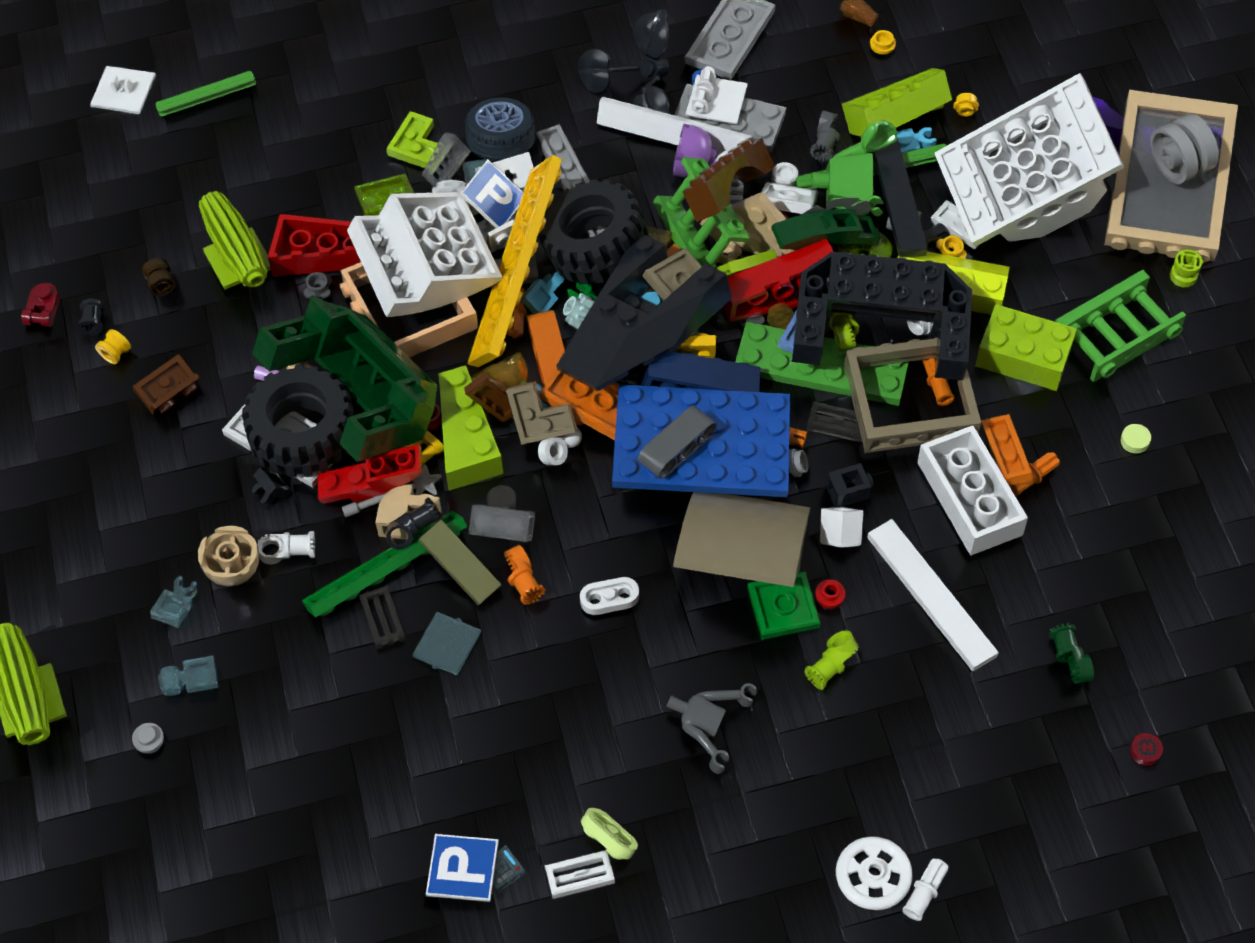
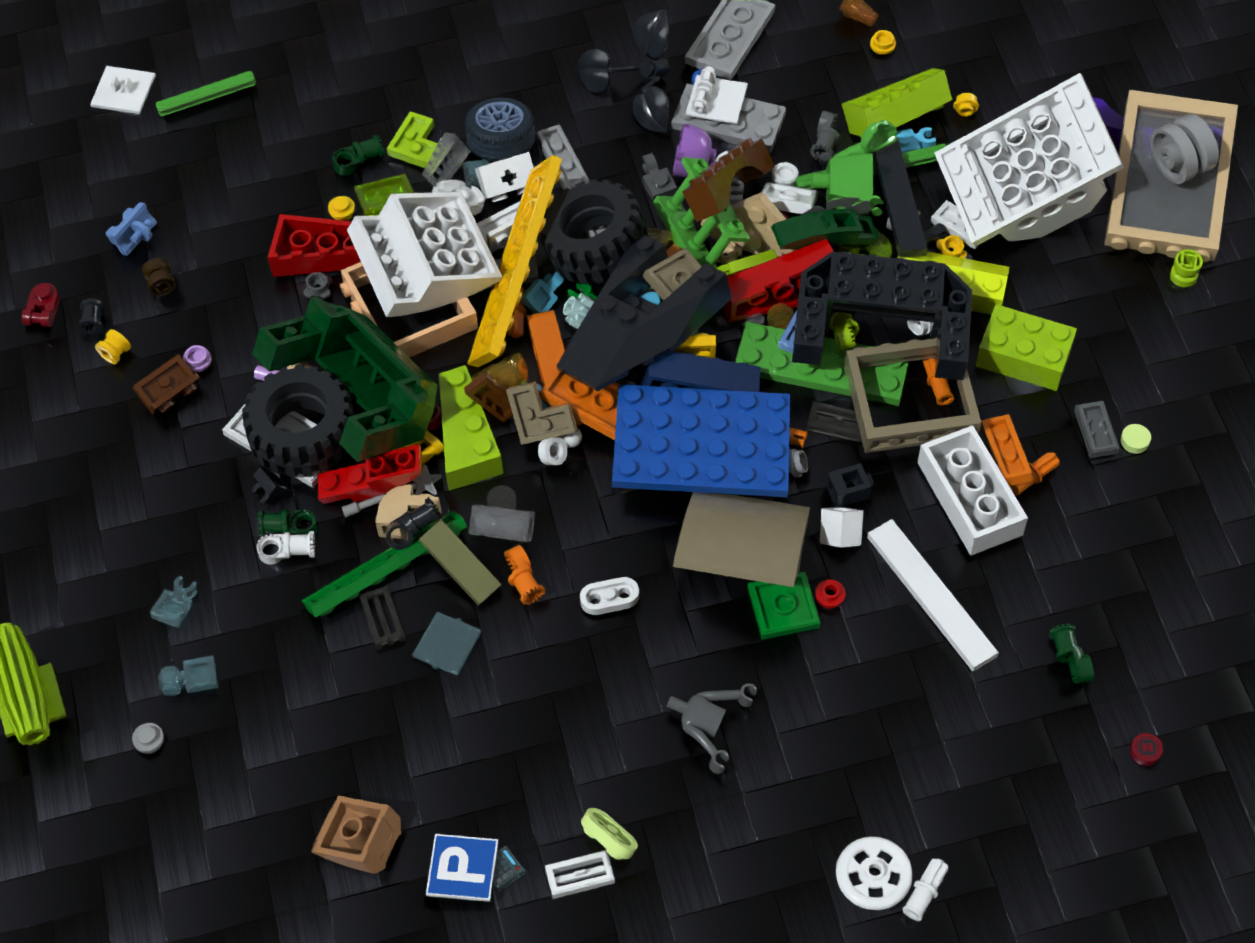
tan cylinder [198,525,259,587] -> none
lime plate [199,191,271,290] -> none
piece [460,160,523,228] -> none
white tile [596,97,752,156] -> none
dark grey beam [638,405,717,479] -> none
lime connector [804,630,859,690] -> none
bright green fence [1055,270,1186,382] -> none
none -> medium blue hips [106,202,157,256]
none -> lavender plate [183,345,212,372]
none -> dark green connector [257,509,319,537]
none -> medium nougat slope [311,796,401,874]
none -> yellow plate [328,196,355,221]
none -> dark green connector [332,135,385,175]
none -> dark grey plate [642,153,677,201]
none -> dark grey plate [1074,401,1120,458]

